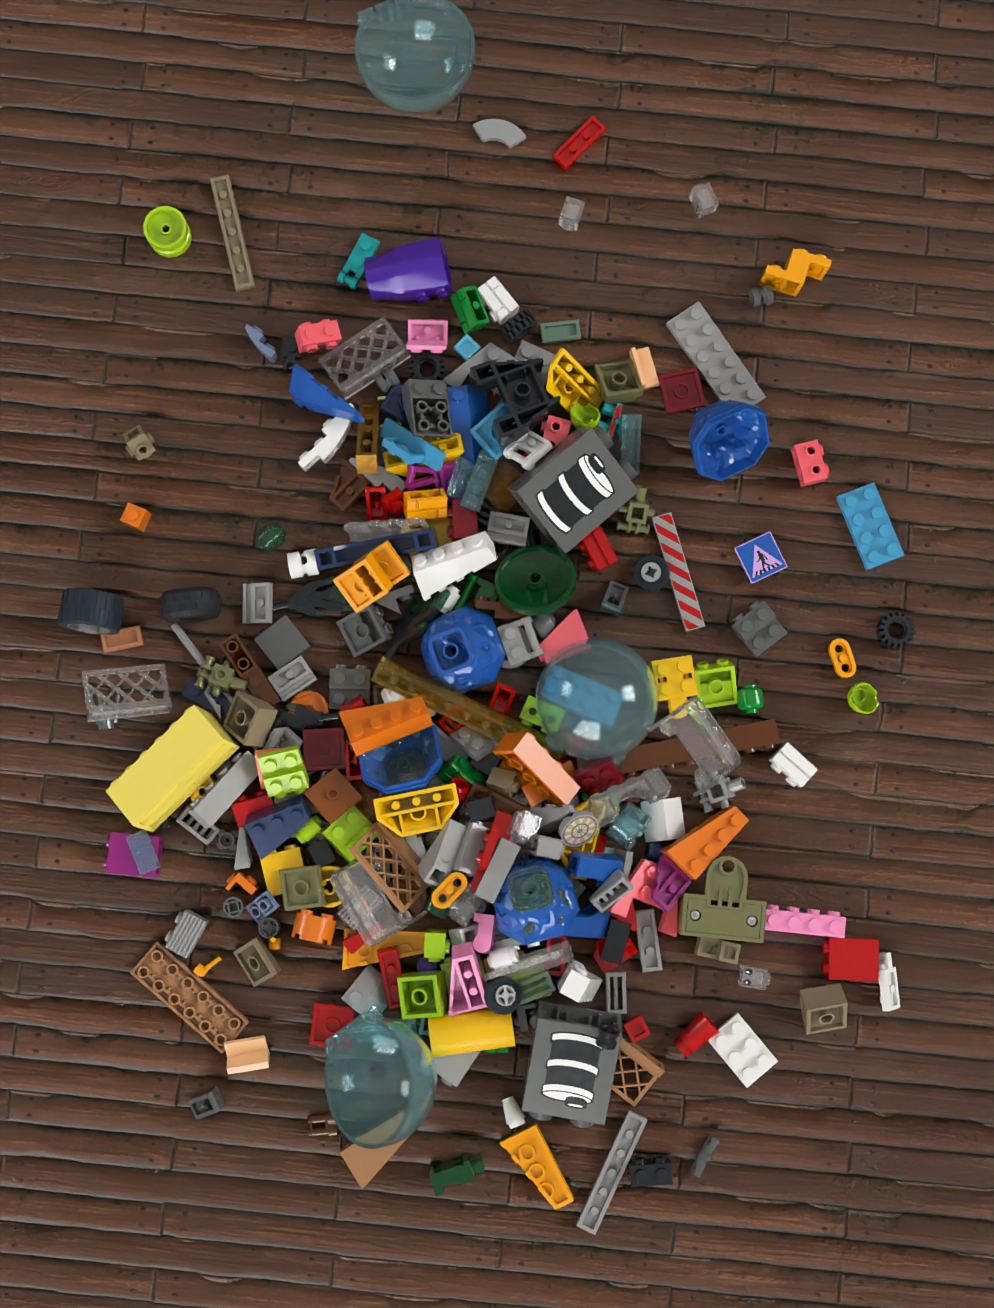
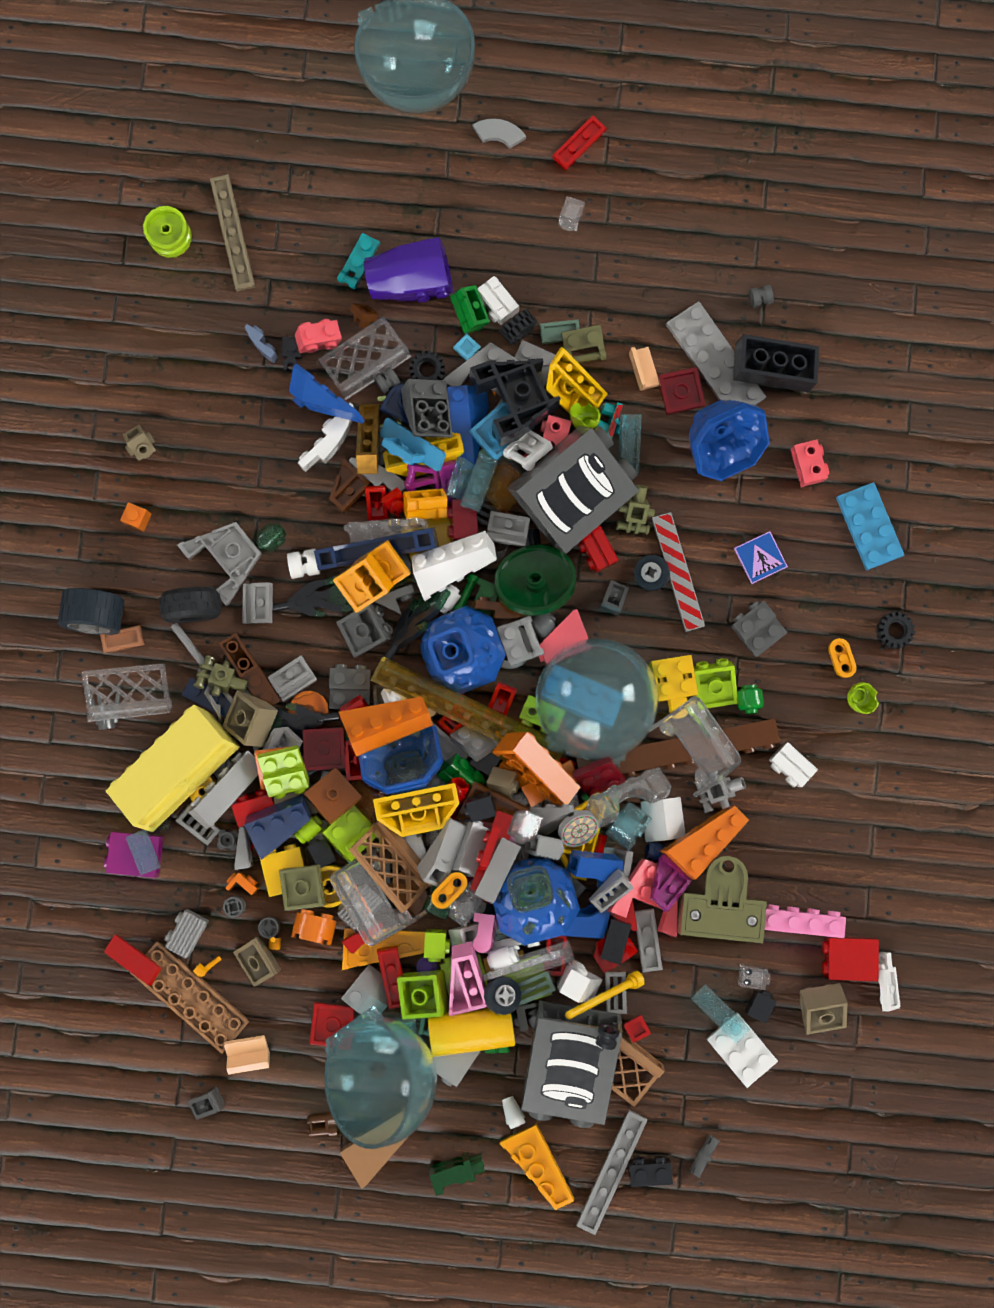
sand blue slope [246,890,280,924] -> none
dark grey tile [254,615,311,670] -> none
bright pink bracket [406,319,448,353] -> none
olive slope [594,359,644,404] -> none
red plant [674,1011,720,1057] -> none
clear brick [689,183,719,218] -> none
dark tan slope [694,937,741,965] -> none
light orange bracket [759,248,832,297] -> none
none -> red tile [104,935,162,986]
none -> light grey wing [177,522,262,606]
none -> reddish brown tile [350,303,378,328]
none -> olive plate [561,324,607,363]
none -> yellow piece [565,971,644,1019]
none -> clear light blue plate [691,984,751,1044]
none -> black brick [733,334,819,392]
none -> black brick [744,989,777,1024]

